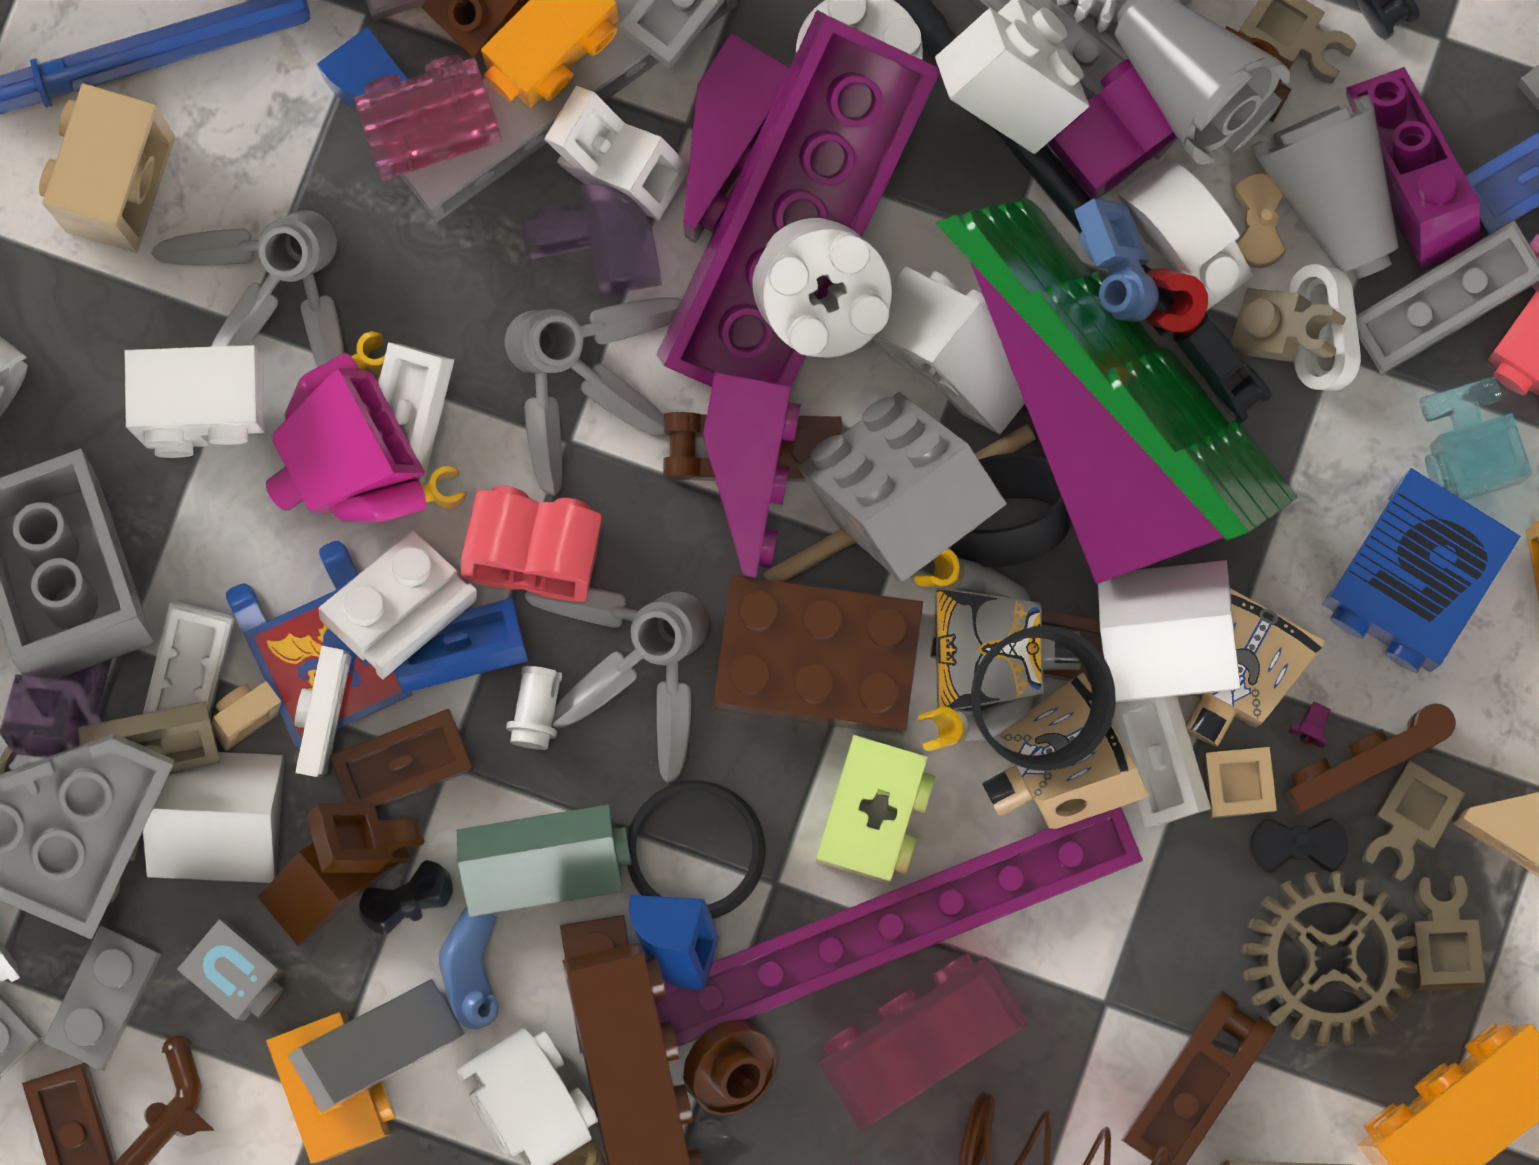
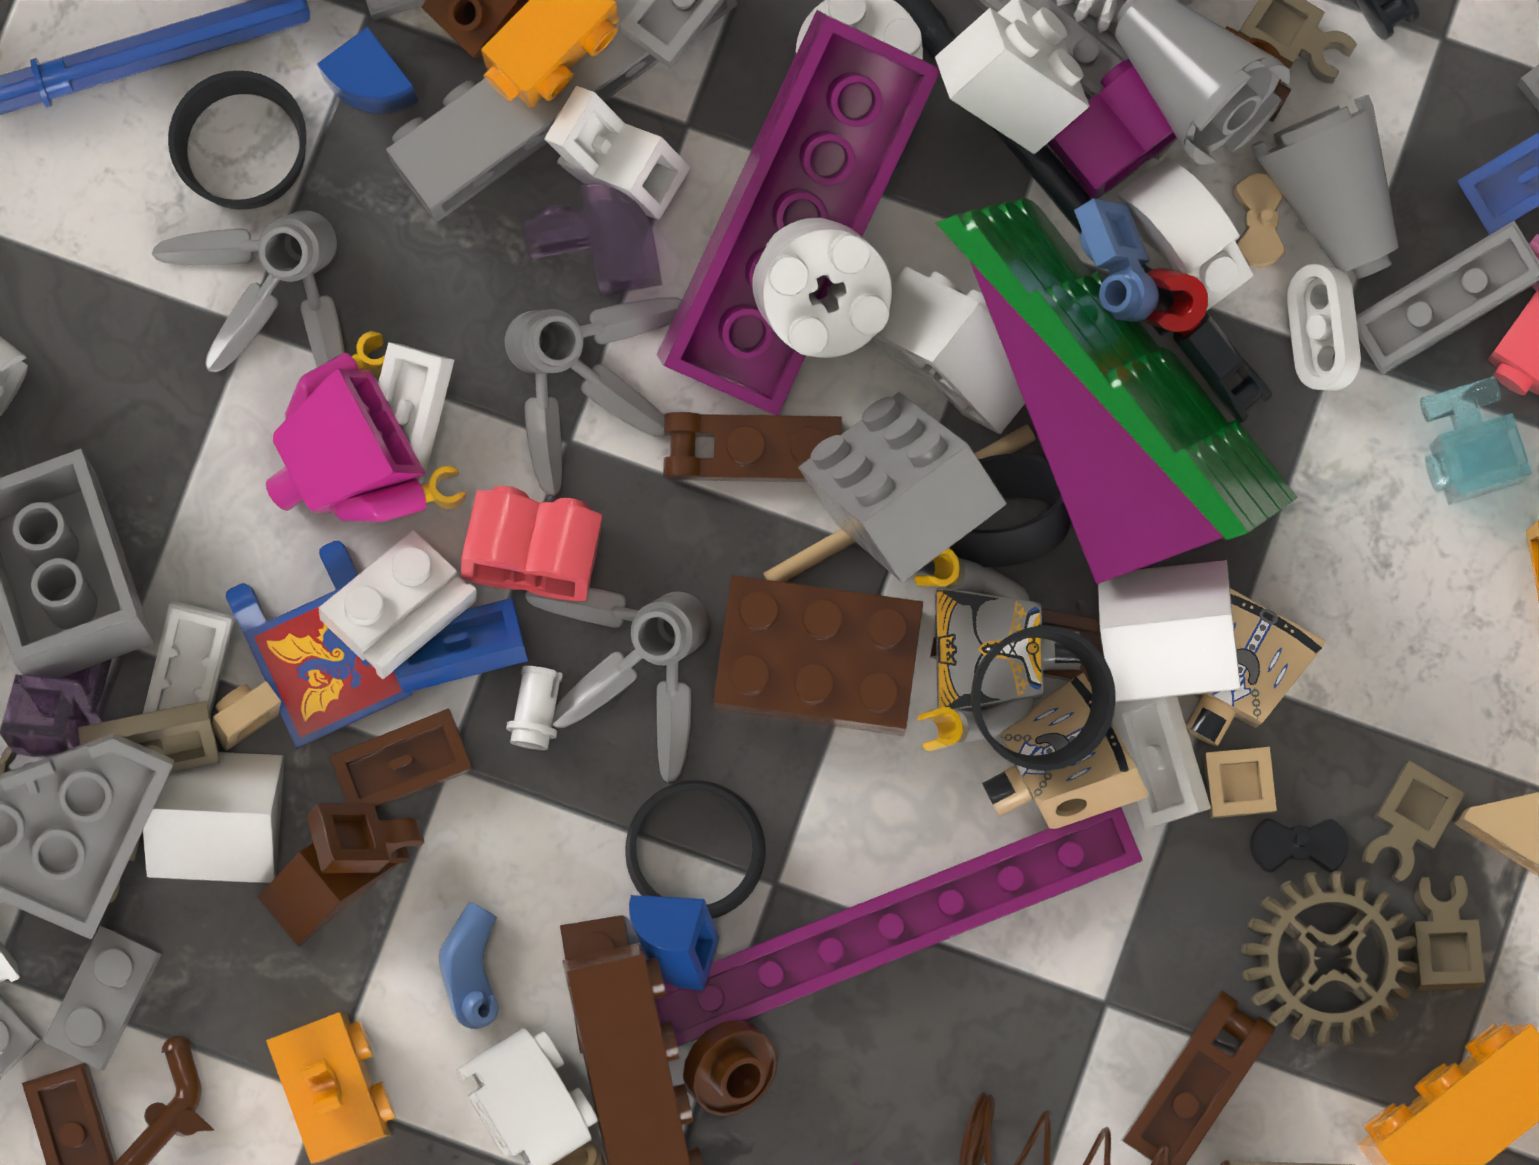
tan brick [39,83,176,253] -> none
white brick [125,345,265,458] -> none
light grey brick [177,919,287,1021] -> none
light grey tile [288,979,465,1113] -> none
white plate [295,646,352,777] -> none
clear pink brick [353,55,503,181] -> none
black piece [359,860,453,935] -> none
sand green brick [456,804,632,917] -> none
magenta slope [683,33,789,243] -> none
magenta slope [703,373,801,578] -> none
yellowish green brick [816,735,935,885] -> none
clear pink brick [818,953,1029,1131] -> none
dark tan plate [1231,288,1346,362] -> none
reddish brown plate [1282,703,1456,817] -> none
magenta piece [1288,701,1331,748] -> none
blue panel [1322,468,1521,673] -> none
magenta slope [1346,67,1480,269] -> none
none -> black tyre [168,71,306,210]

